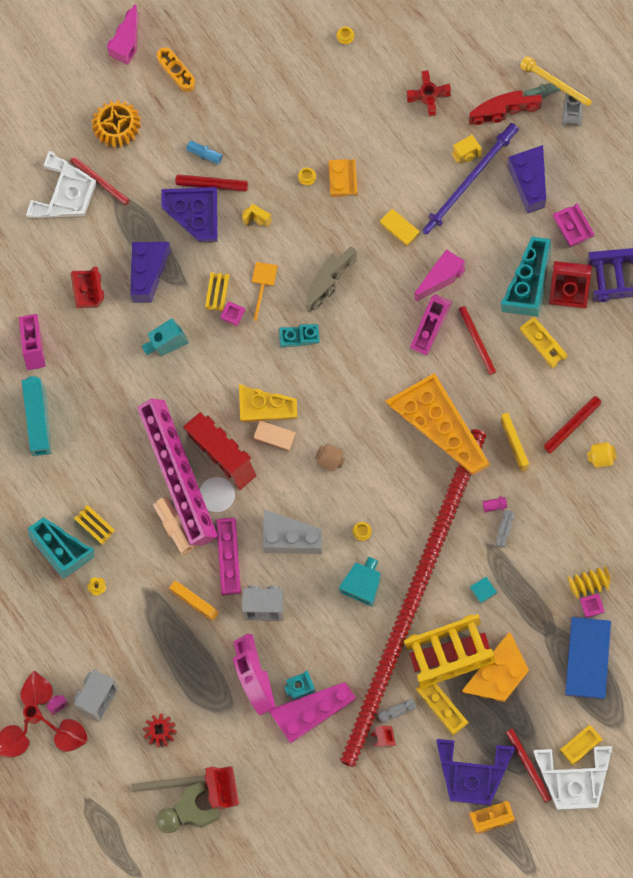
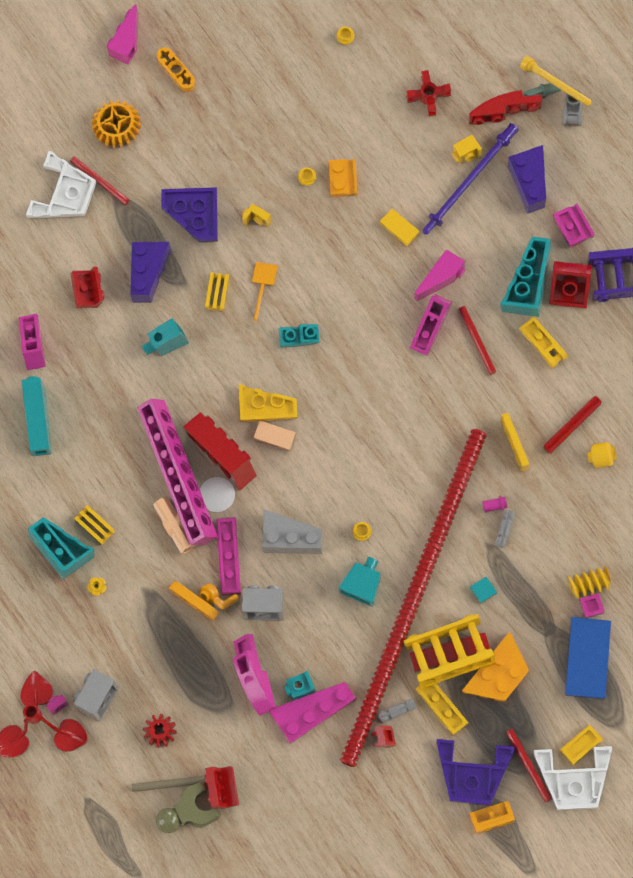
red axle [175,174,248,192] -> none
dark azure axle [186,141,223,165] -> none
dark pink plate [220,301,246,327] -> none
dark tan slope [306,246,357,313] -> none
medium nougat head [315,443,345,471] -> none
light orange wing [385,373,490,475] -> none
none -> light orange plate [200,583,239,610]

